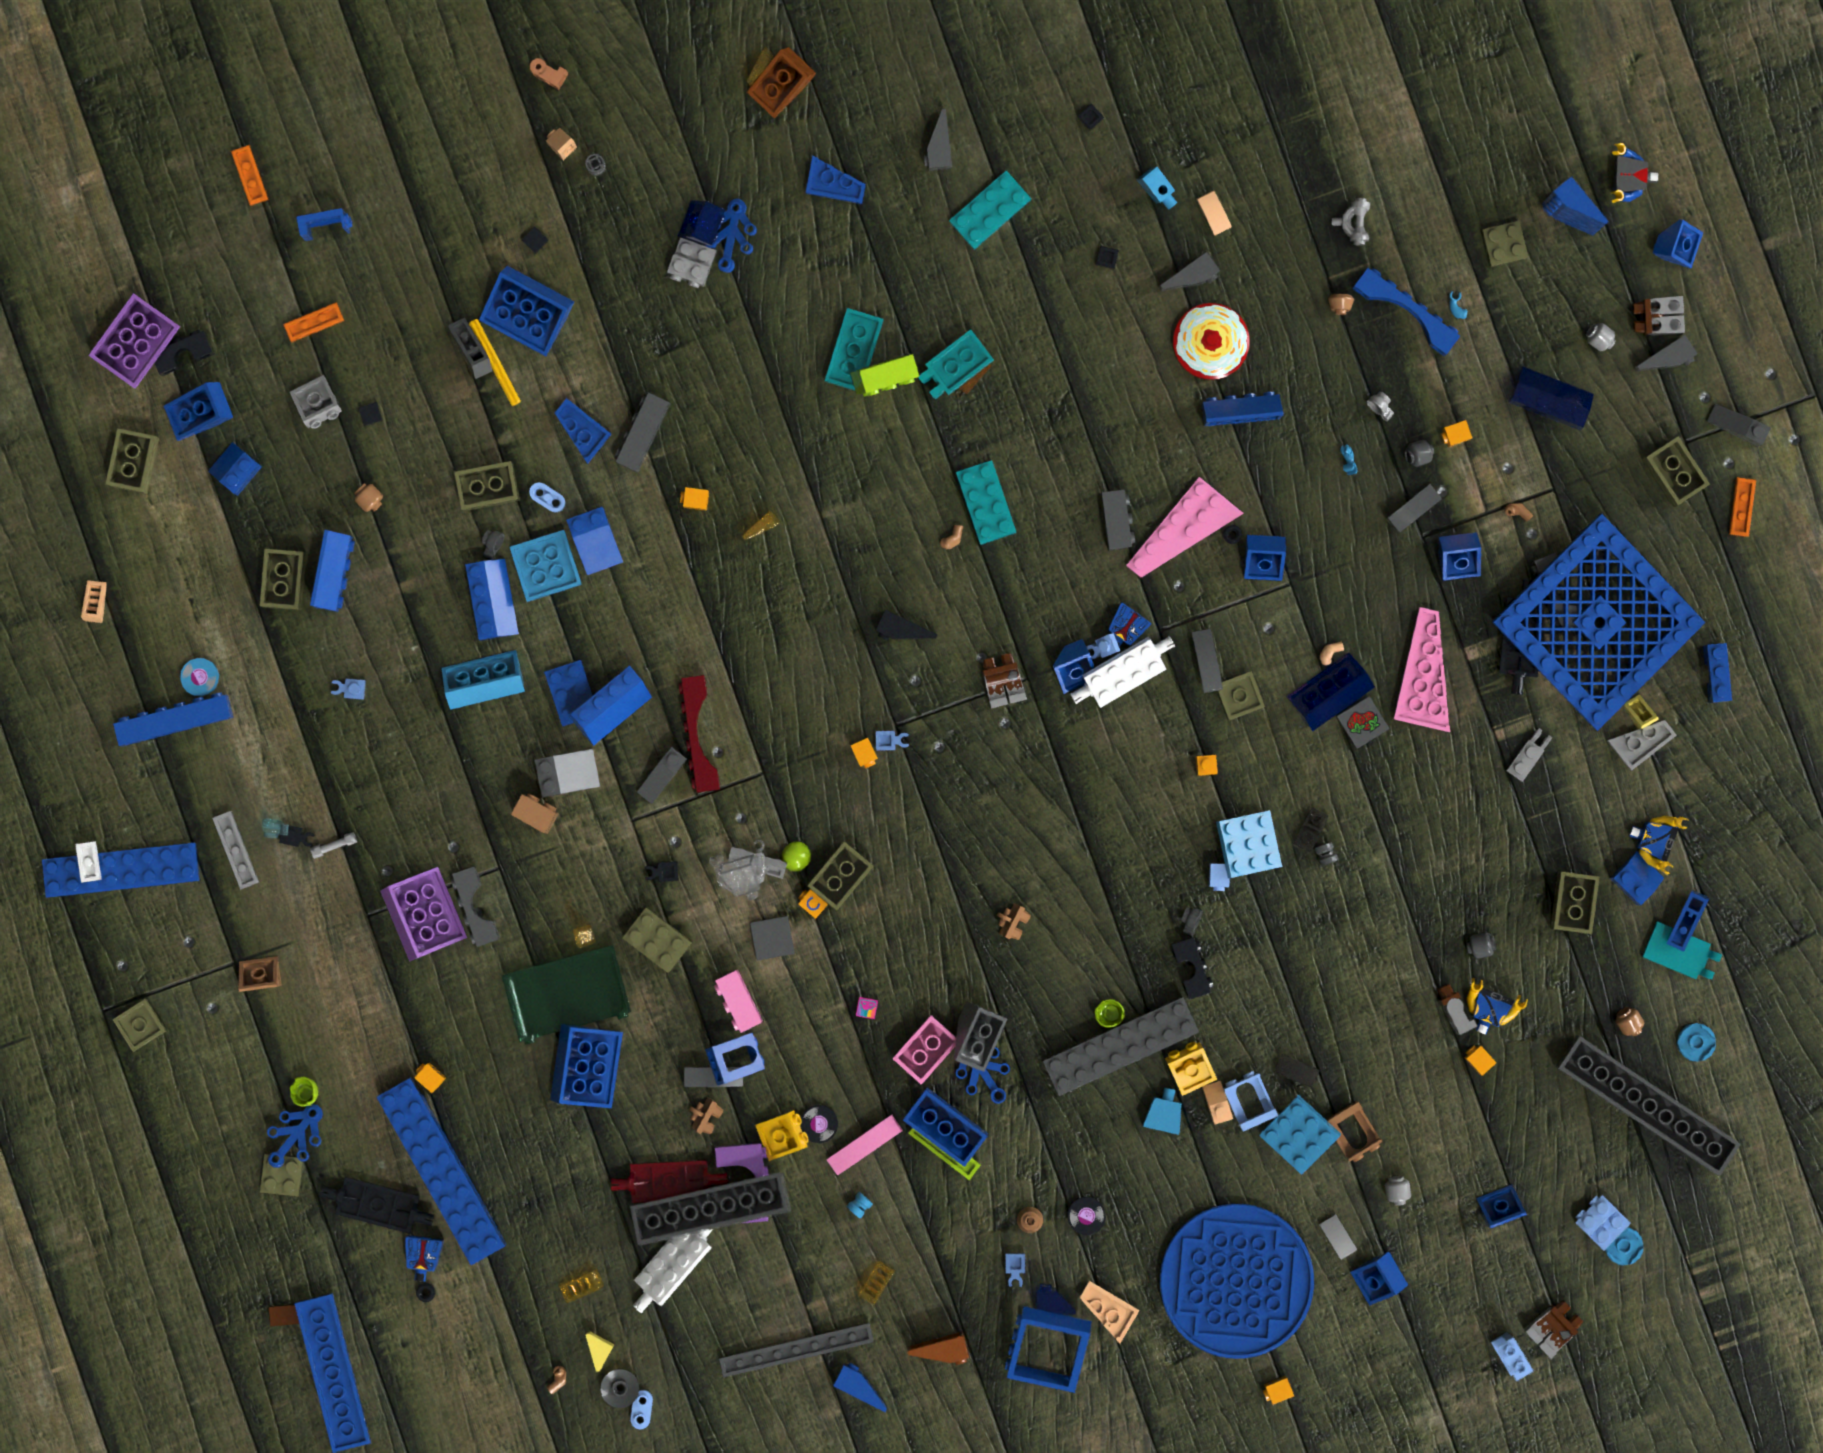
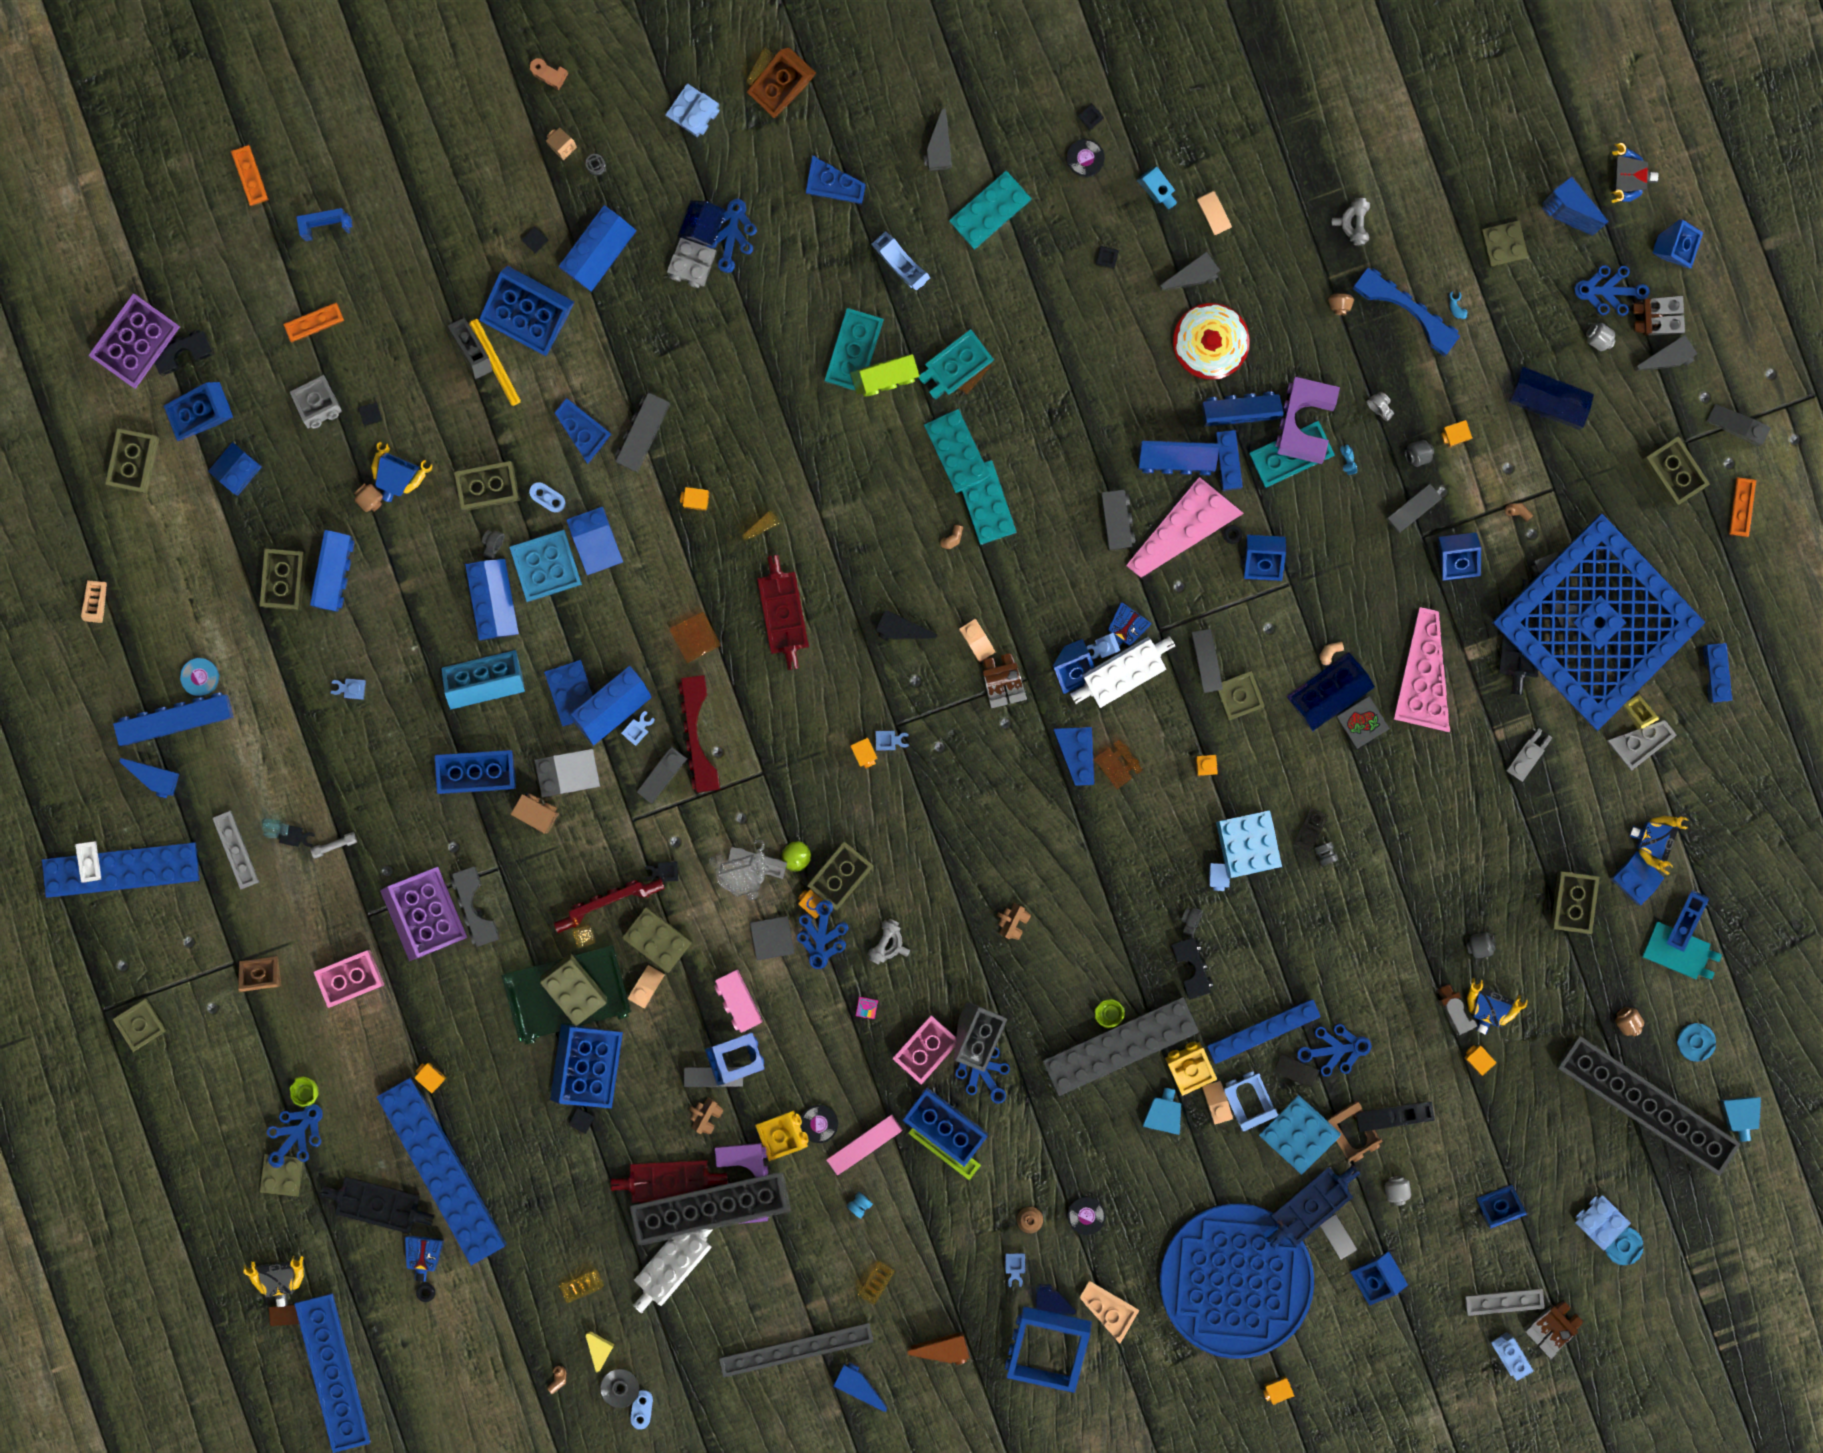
none -> blue slope [119,758,179,798]
none -> torso [244,1256,304,1307]
none -> bright pink brick [314,950,384,1008]
none -> blue torso [371,442,432,502]
none -> blue slope [435,750,516,794]
none -> olive brick [540,953,607,1026]
none -> dark red plate [553,878,665,933]
none -> blue slope [559,205,636,292]
none -> black tile [569,1108,595,1134]
none -> light blue plate [621,711,655,746]
none -> light nougat slope [628,965,665,1008]
none -> light blue plate [666,83,720,138]
none -> clear orange plate [669,612,721,663]
none -> dark red plate [758,555,809,670]
none -> blue plant [797,900,848,969]
none -> light grey piece [867,918,910,964]
none -> light blue arch [872,231,930,290]
none -> teal plate [924,409,991,493]
none -> light nougat slope [959,619,995,662]
none -> blue wing [1053,727,1094,786]
none -> black tile [1067,139,1105,178]
none -> clear orange plate [1094,740,1143,790]
none -> blue slope [1138,441,1219,476]
none -> blue arch [1206,999,1321,1064]
none -> blue arch [1215,430,1243,491]
none -> teal plate [1249,421,1335,488]
none -> dark blue plate [1266,1165,1360,1248]
none -> medium lavender arch [1275,377,1340,464]
none -> blue plant [1297,1024,1371,1077]
none -> black slope [1355,1101,1435,1133]
none -> light grey plate [1465,1288,1545,1316]
none -> blue plant [1575,265,1649,316]
none -> dark azure torso [1720,1096,1761,1142]

